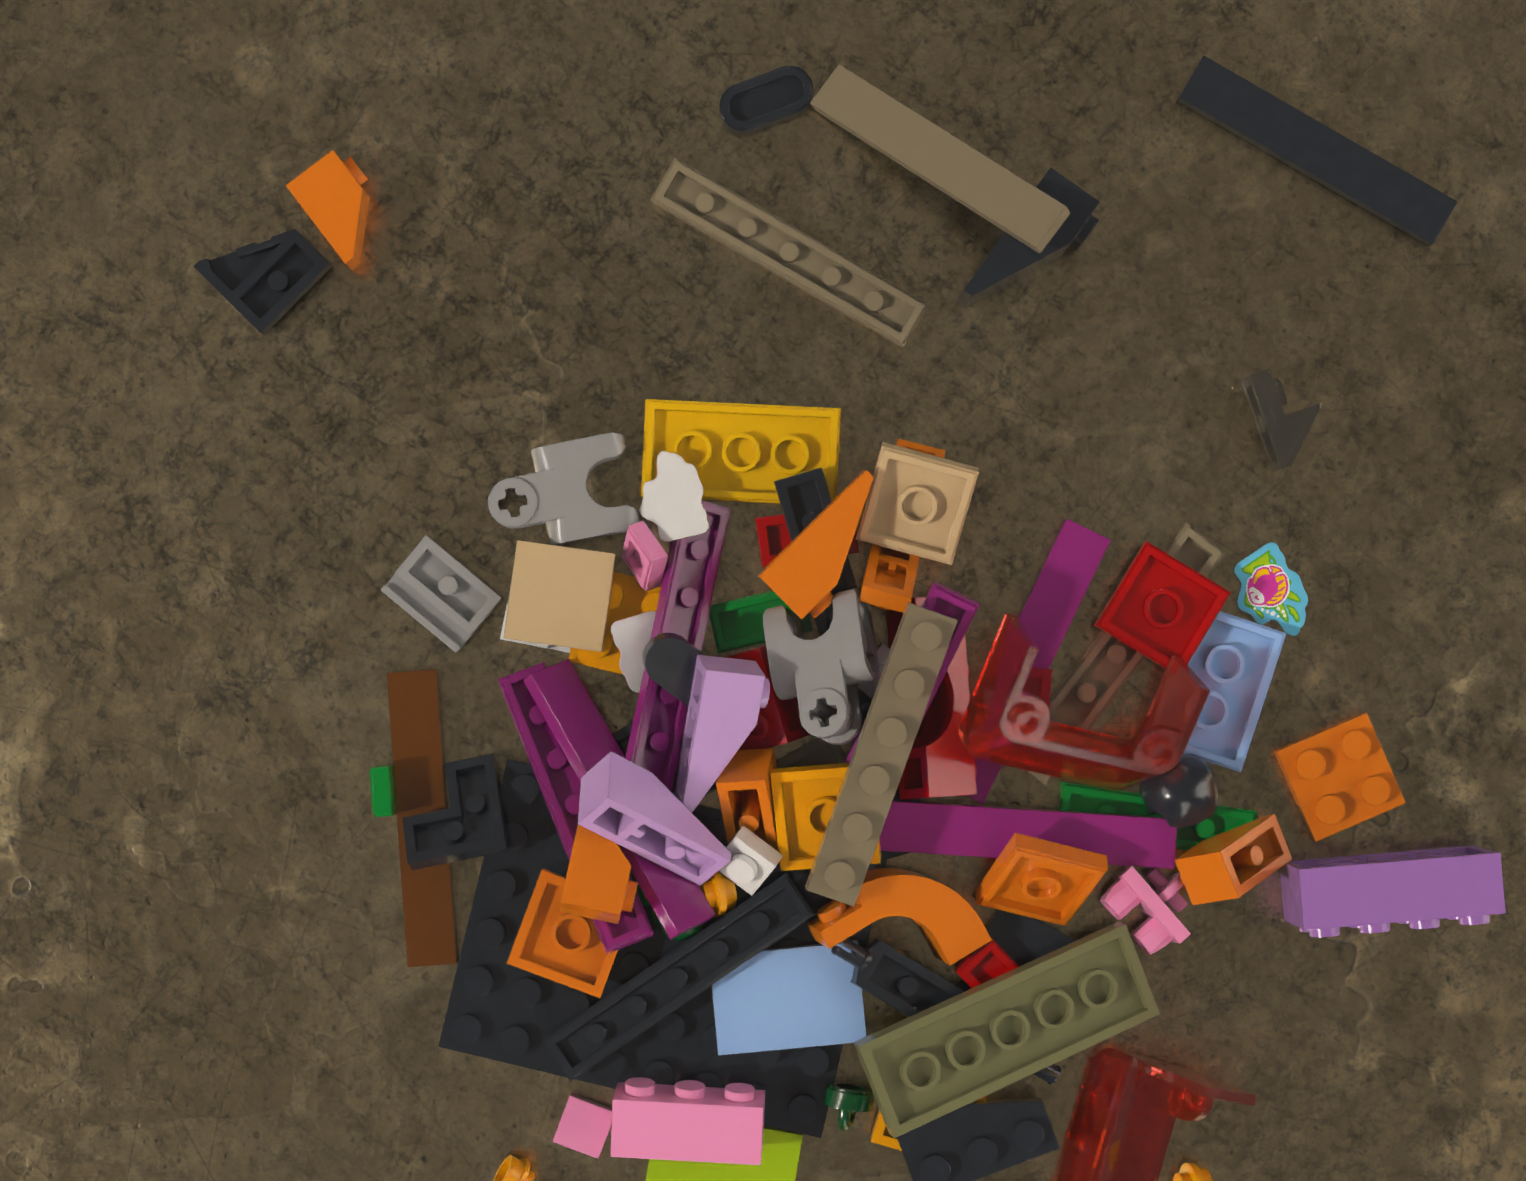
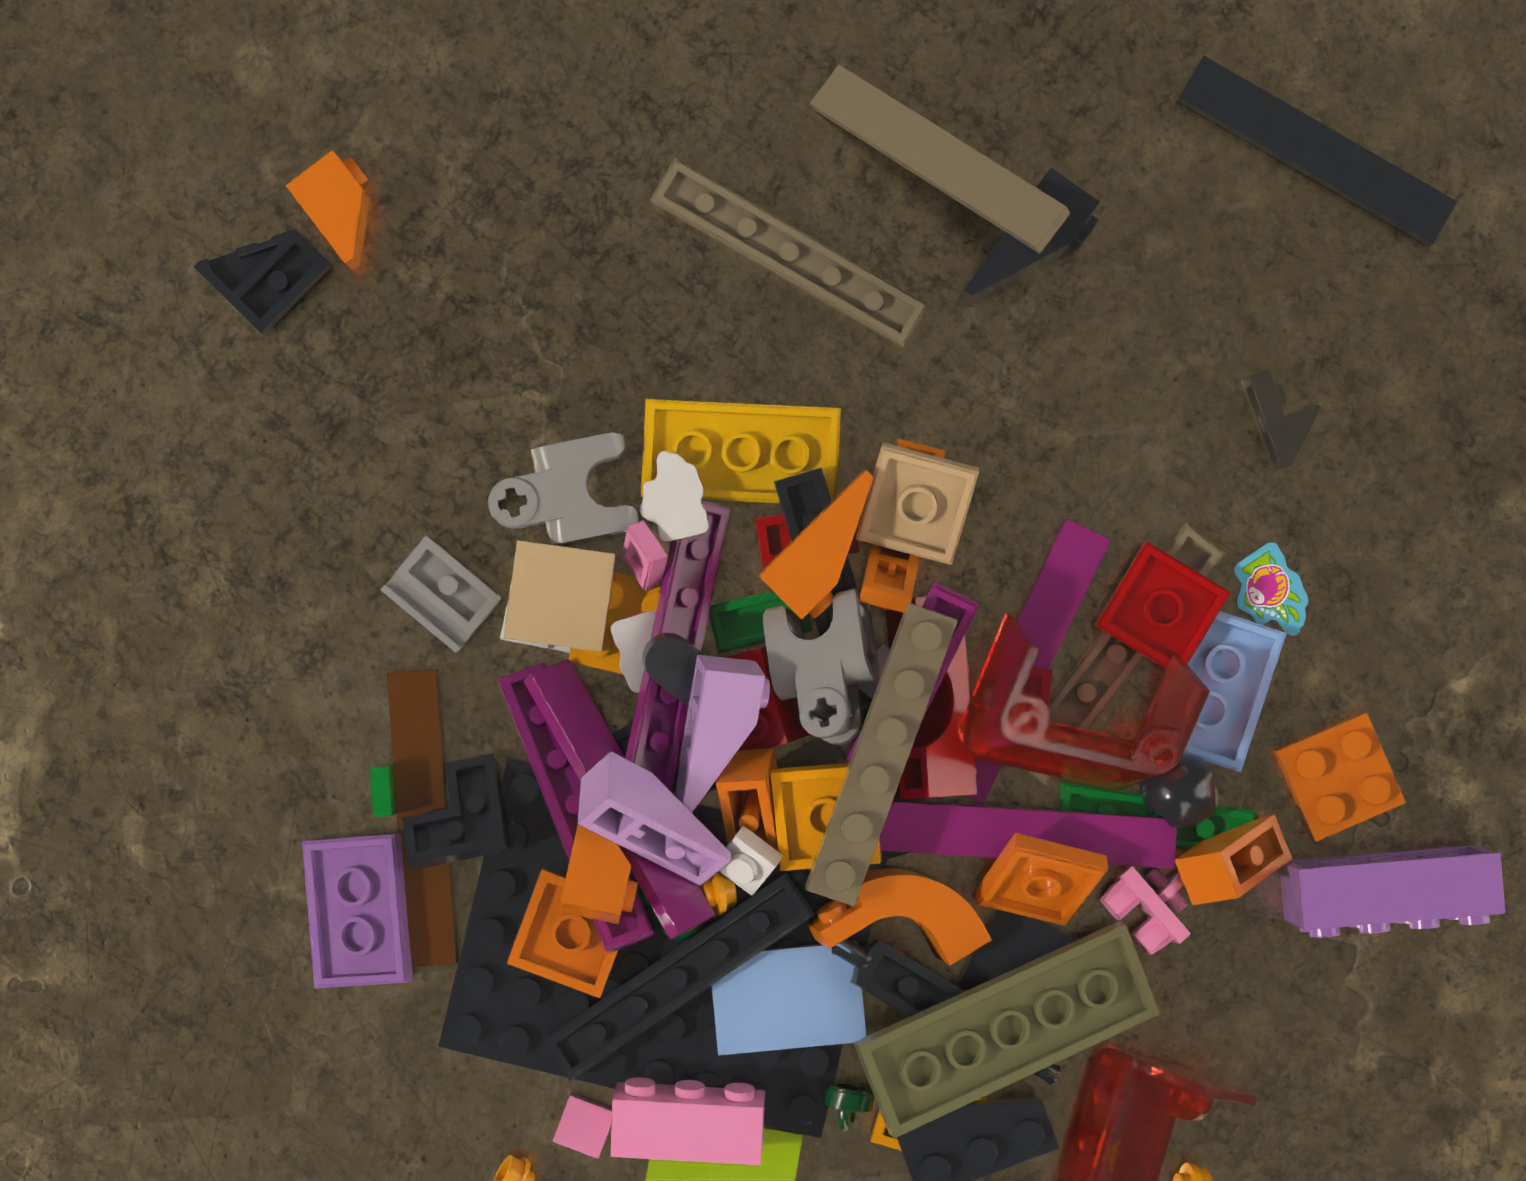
black tile [719,66,814,135] -> none
red tile [953,938,1020,988] -> none
none -> medium lavender tile [302,833,413,988]

